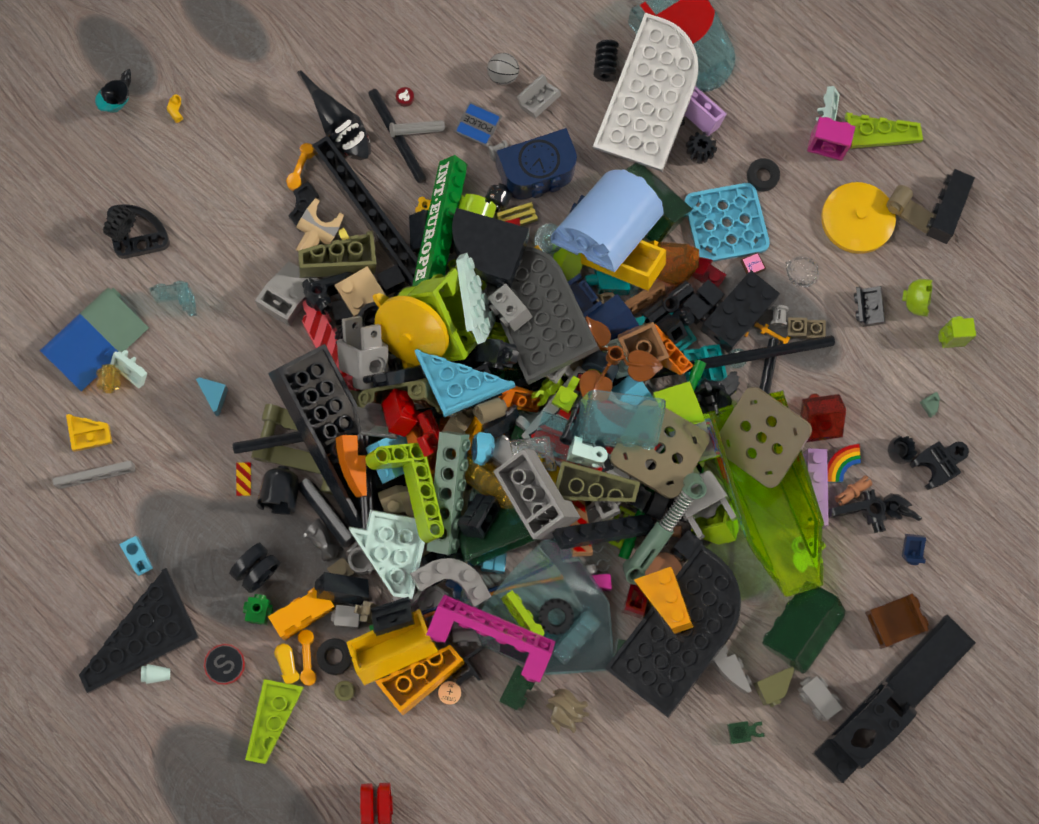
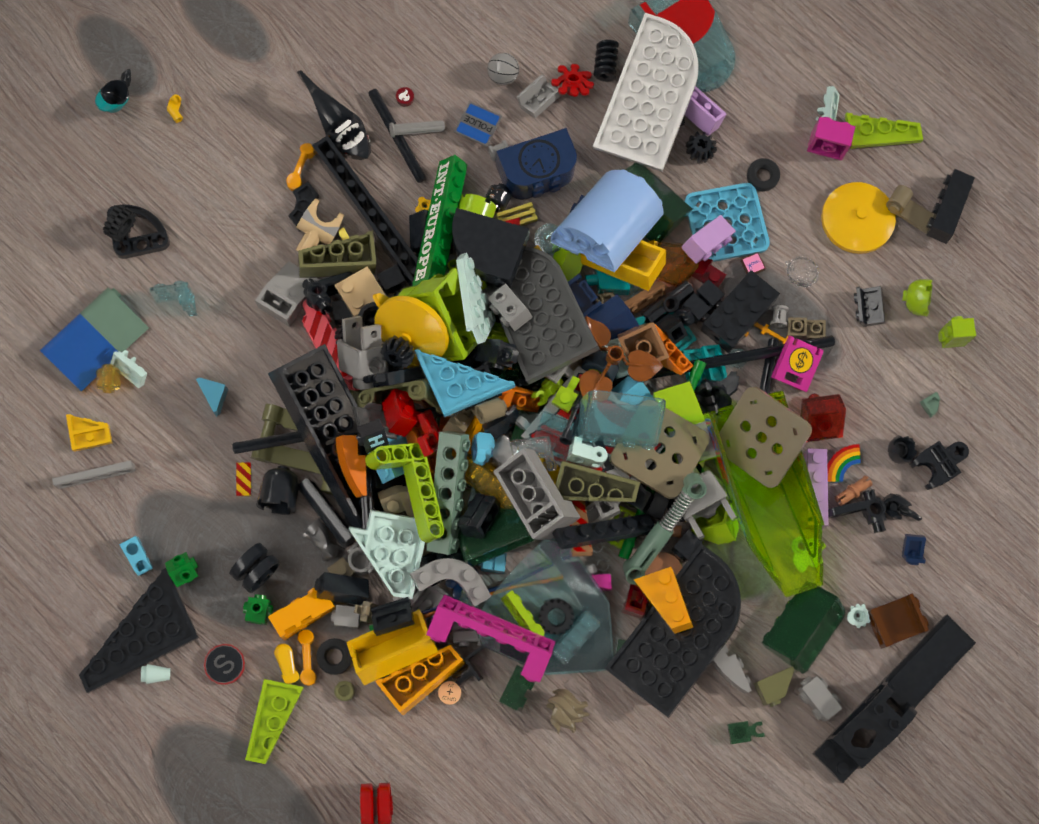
none -> green brick [165,552,199,587]
none -> black brick [356,419,389,453]
none -> black gear [380,335,416,370]
none -> red animal [551,64,594,97]
none -> lavender brick [681,215,736,264]
none -> dark pink container [771,336,824,392]
none -> light aqua animal [847,604,870,628]

